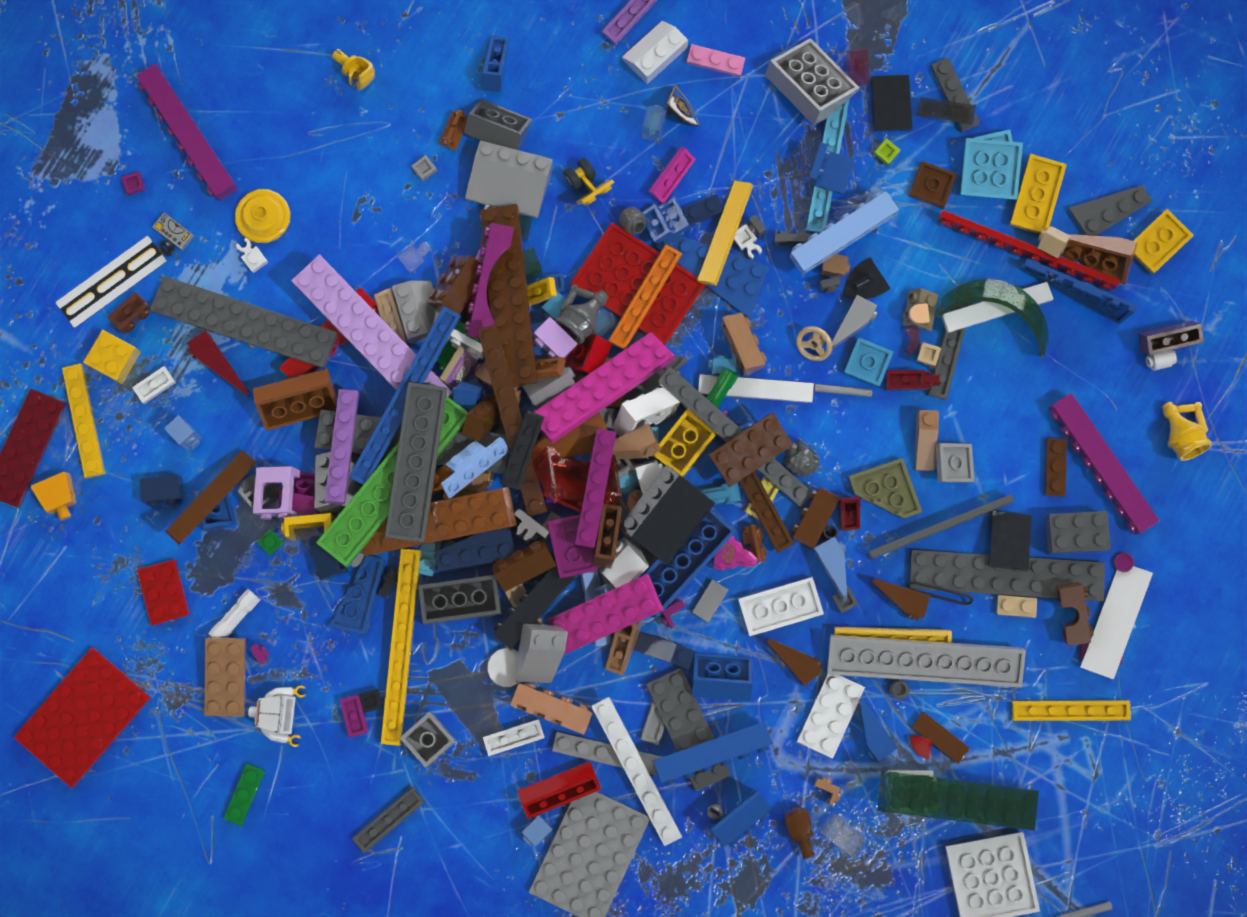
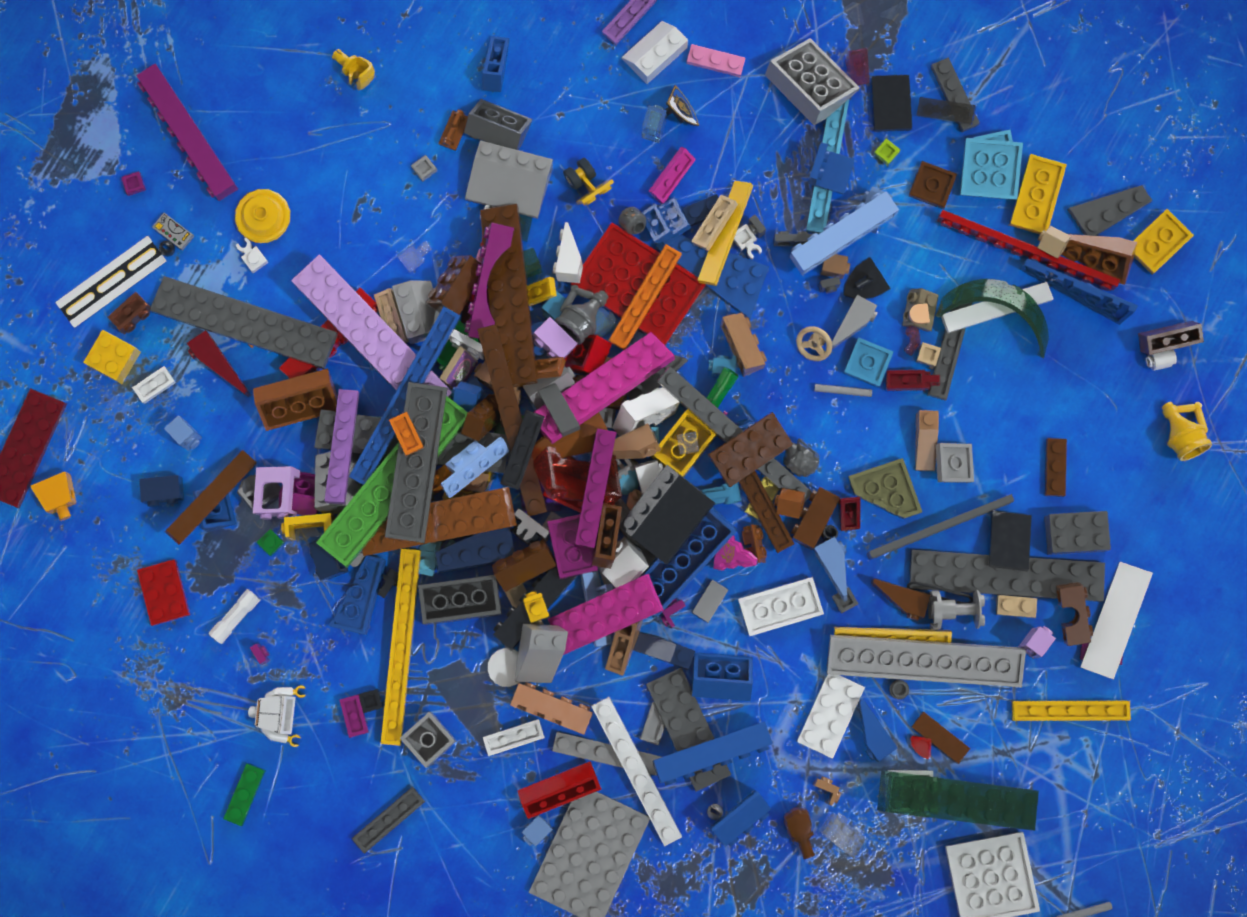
red plate [13,647,152,788] -> none
yellow plate [62,363,105,479] -> none
medium nougat plate [204,637,246,717] -> none
white tile [698,374,814,403] -> none
reddish brown slope [766,639,823,686] -> none
magenta brick [1048,393,1160,535] -> none
magenta piece [1114,553,1134,572] -> none
none -> orange plate [389,412,424,456]
none -> yellow bracket [523,591,549,623]
none -> dark grey tile [538,383,580,437]
none -> white slope [553,222,583,283]
none -> clear tile [677,432,699,455]
none -> tan plate [691,195,738,251]
none -> dark orange brick [774,488,805,519]
none -> light grey piece [928,590,985,630]
none -> lavender brick [1018,626,1056,659]

